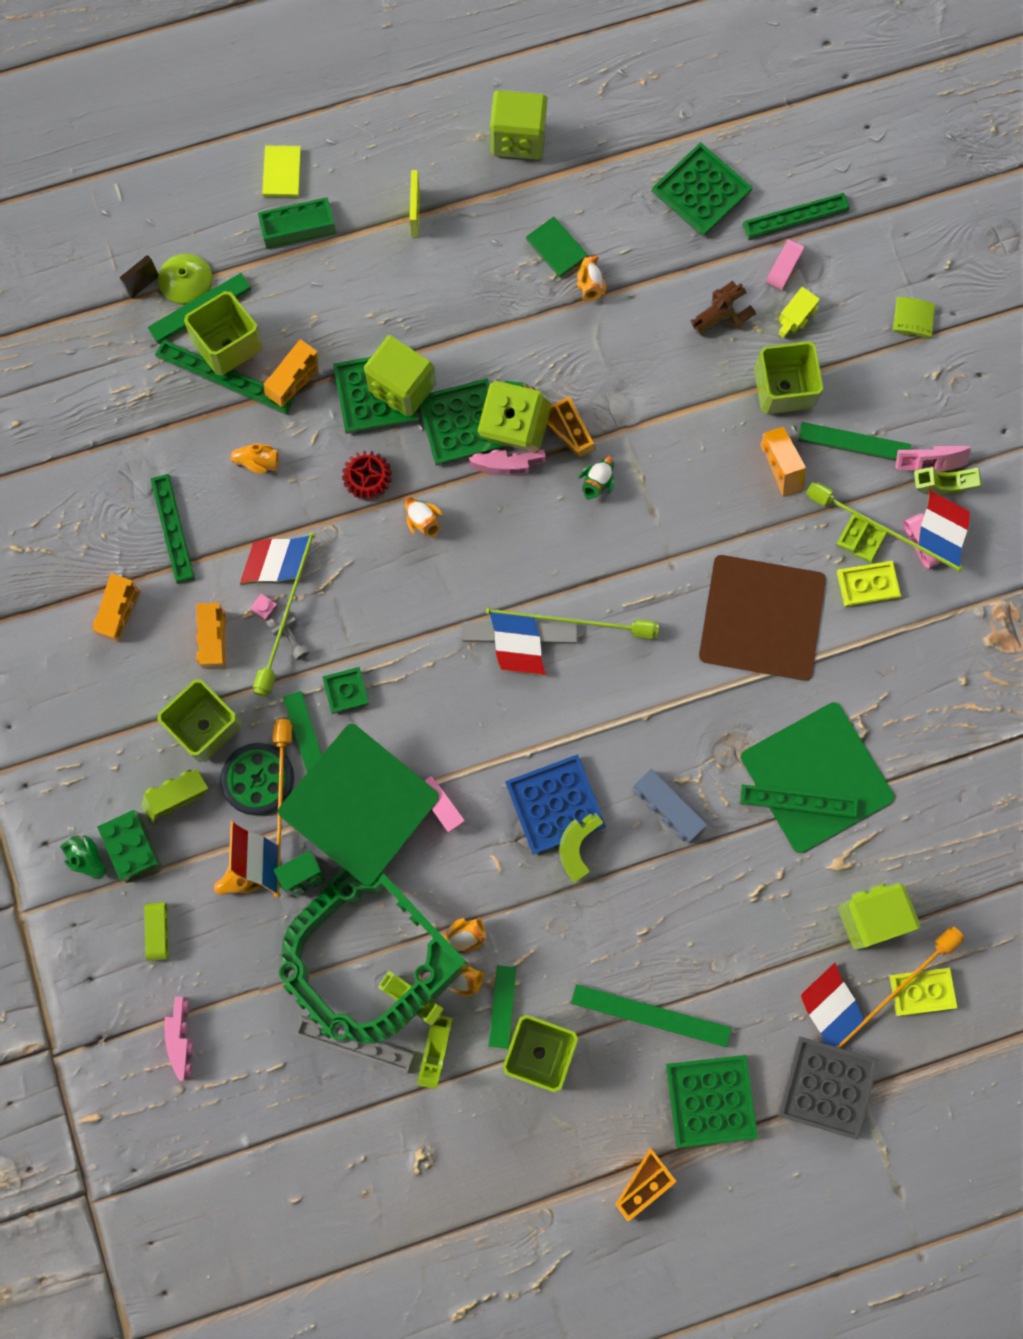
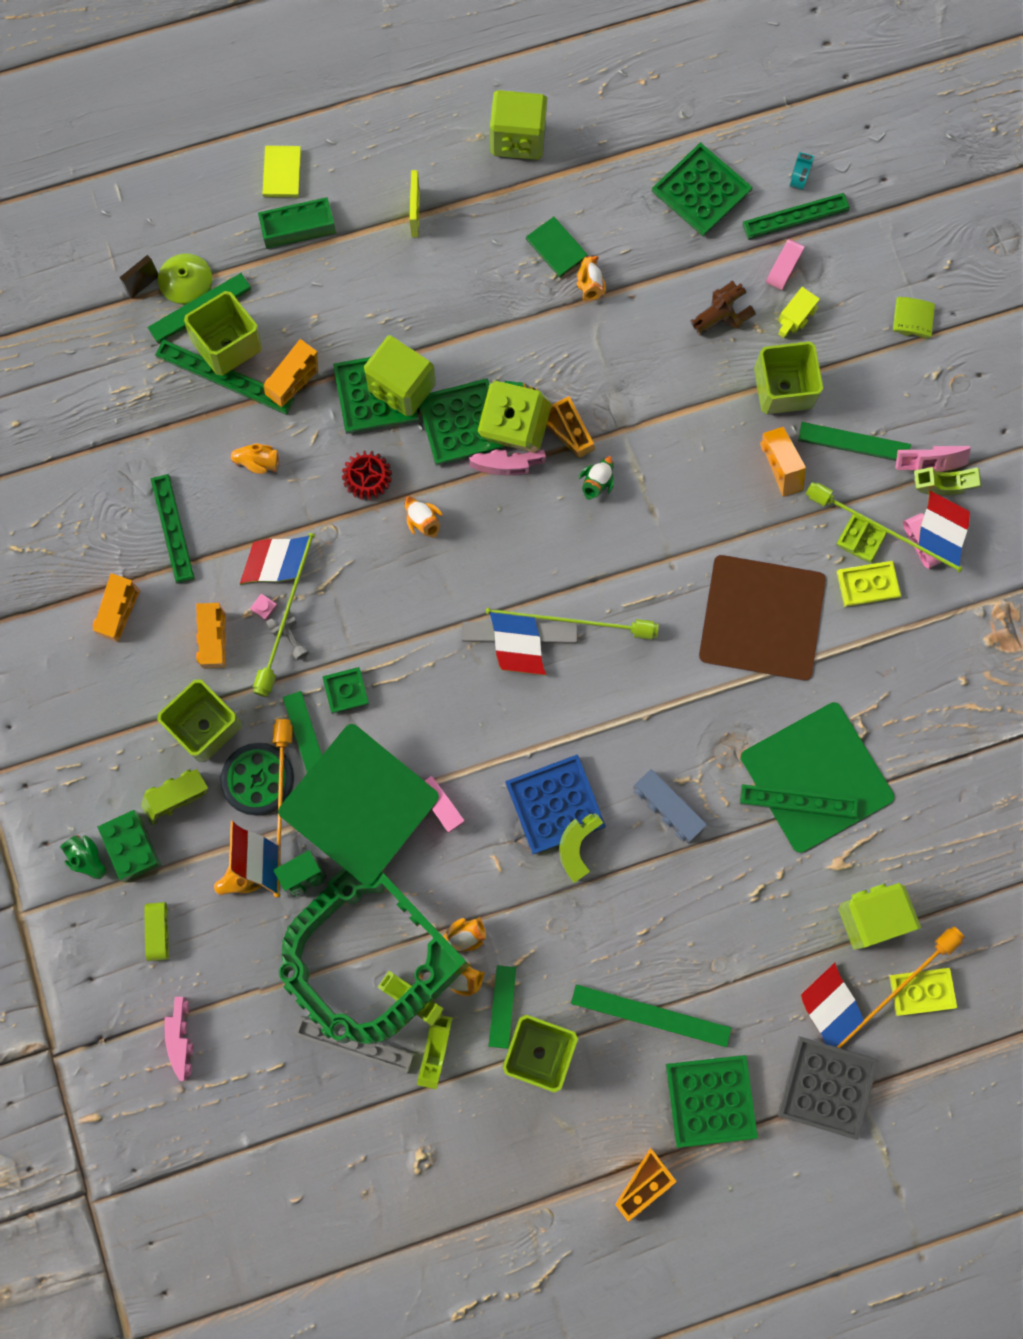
none -> teal leg [789,152,815,190]

